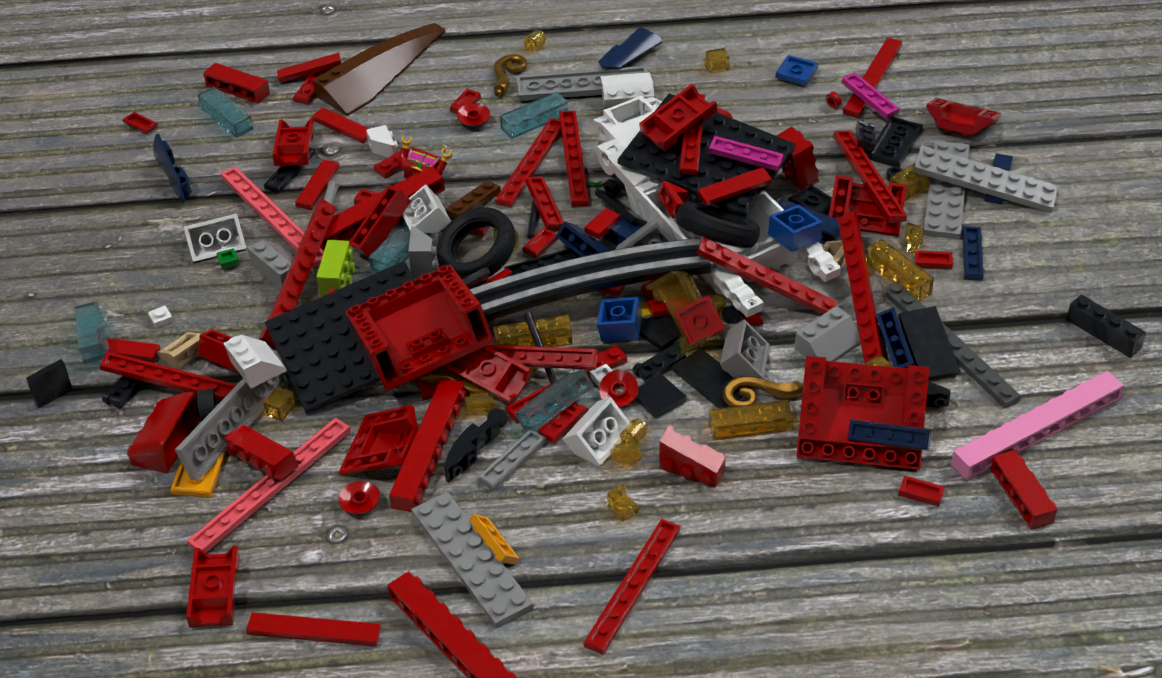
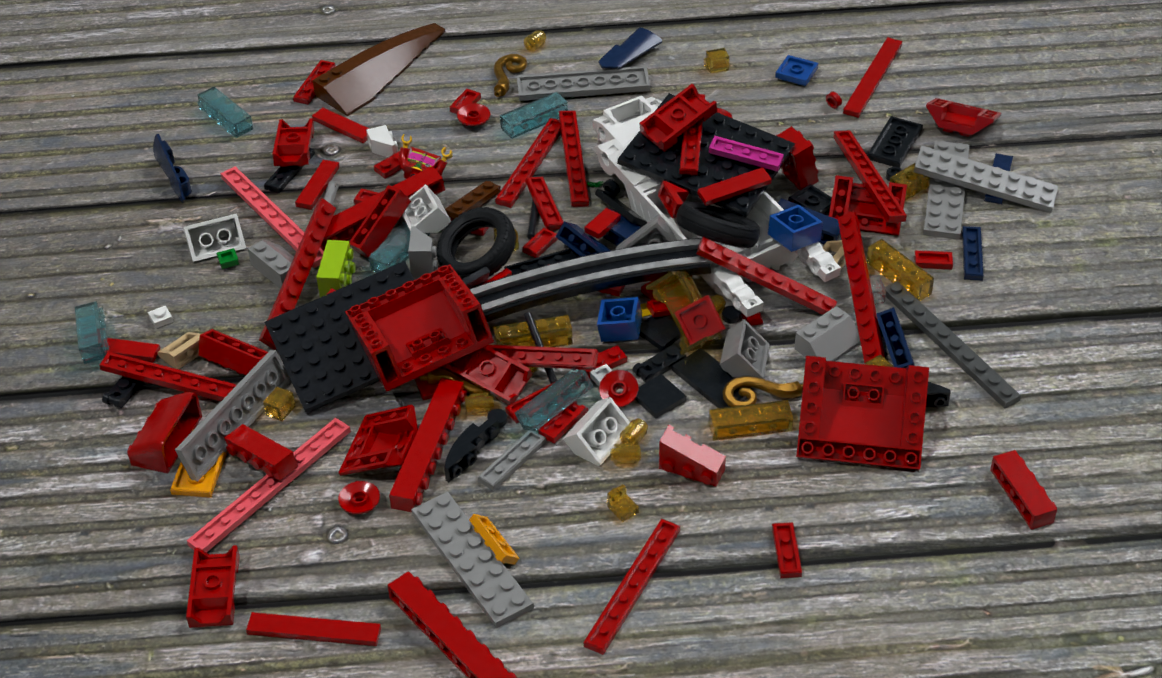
black tile [26,359,73,409] -> none
red tile [122,111,158,134] -> none
black tyre [197,389,217,422] -> none
red brick [203,63,270,104] -> none
white slope [224,335,287,388] -> none
red tile [277,52,342,83] -> none
white slope [600,72,654,108] -> none
dark pink plate [841,72,900,119] -> none
dark blue tile [847,419,932,450] -> none
black plate [855,119,876,151] -> none
black tile [898,306,960,380] -> none
red tile [898,476,945,507] -> none
clear yellow bracket [905,223,925,254] -> none
bright pink brick [951,371,1124,480] -> none
black brick [1066,294,1146,358] -> none
none -> red tile [772,522,802,579]

